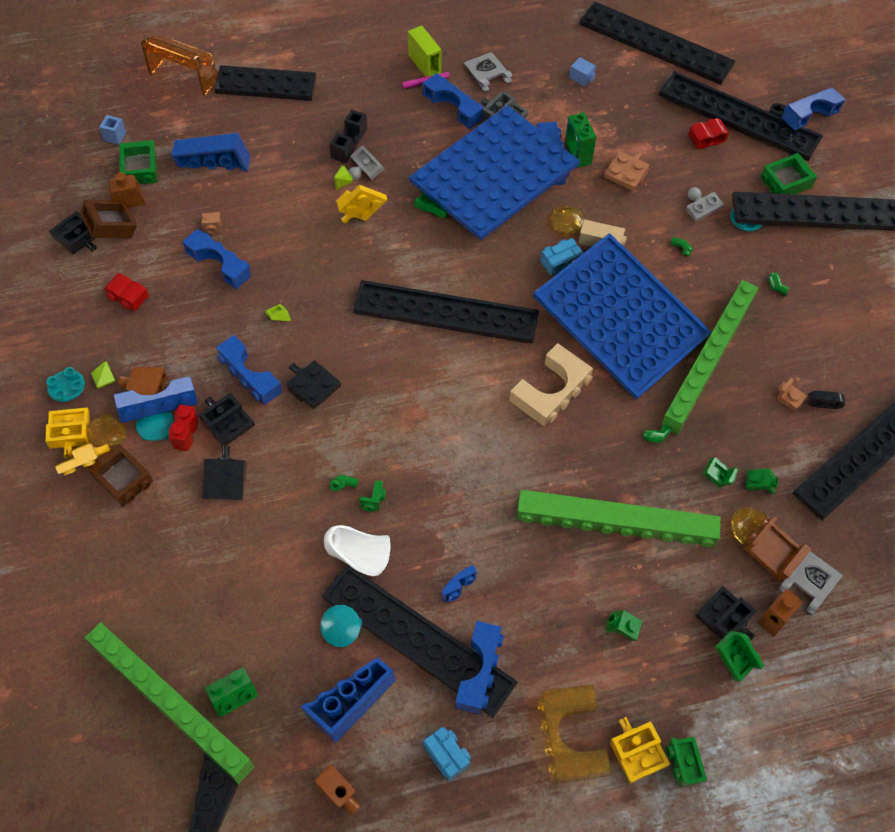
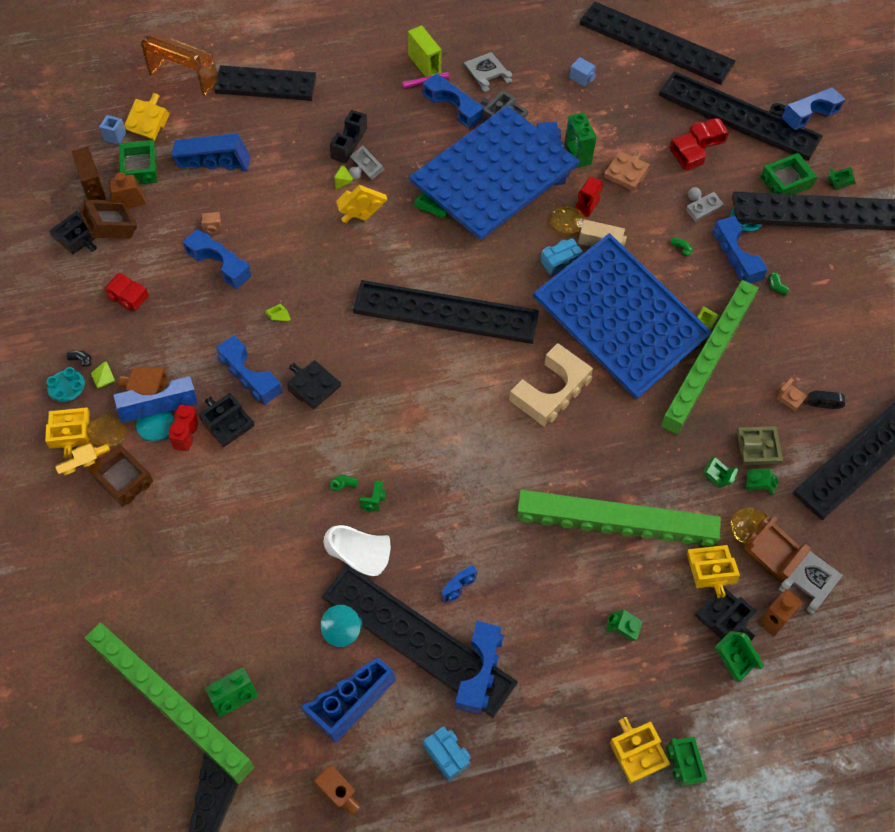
black plate [202,446,247,500] -> none
clear yellow arch [538,684,611,784] -> none
green arm [643,425,672,443] -> none
none -> black arm [67,350,92,366]
none -> reddish brown window [71,146,106,200]
none -> yellow plate [124,93,170,141]
none -> red brick [576,176,603,217]
none -> red brick [669,133,706,171]
none -> yellow plate [687,545,740,598]
none -> lime slope [697,306,719,330]
none -> blue arch [713,216,768,284]
none -> olive plate [737,426,783,465]
none -> green bracket [827,167,856,190]

